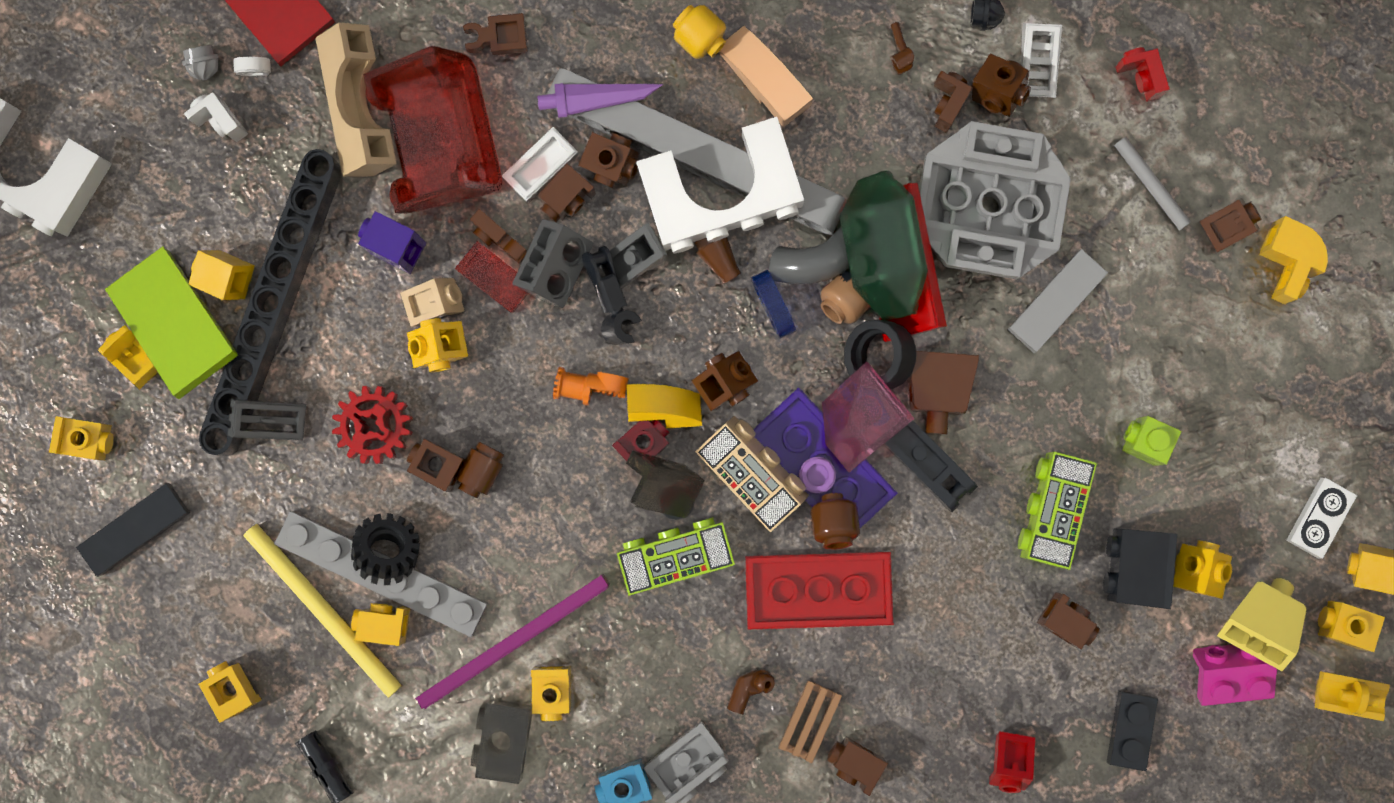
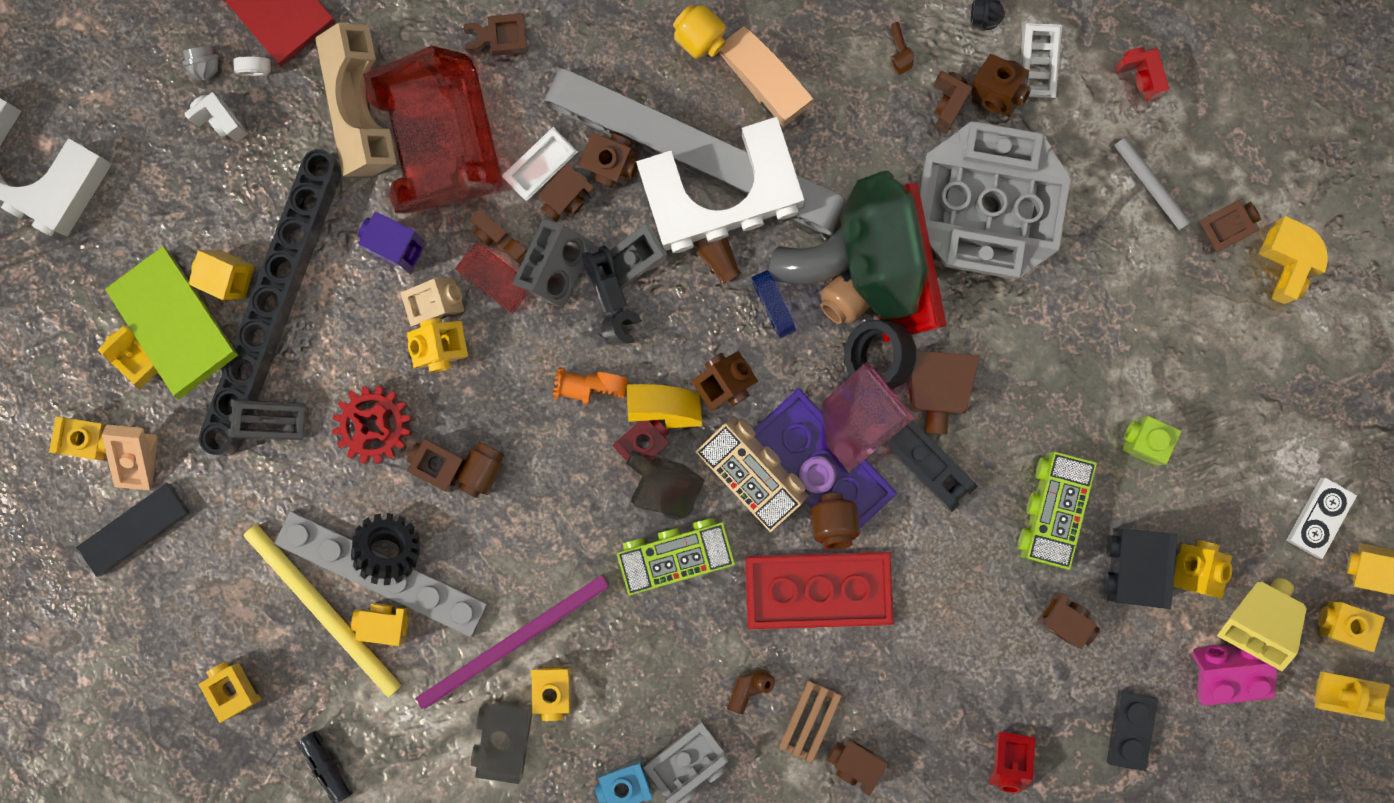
medium lavender bar [537,83,664,118] -> none
light grey tile [1007,249,1108,353] -> none
none -> light nougat slope [102,425,158,491]

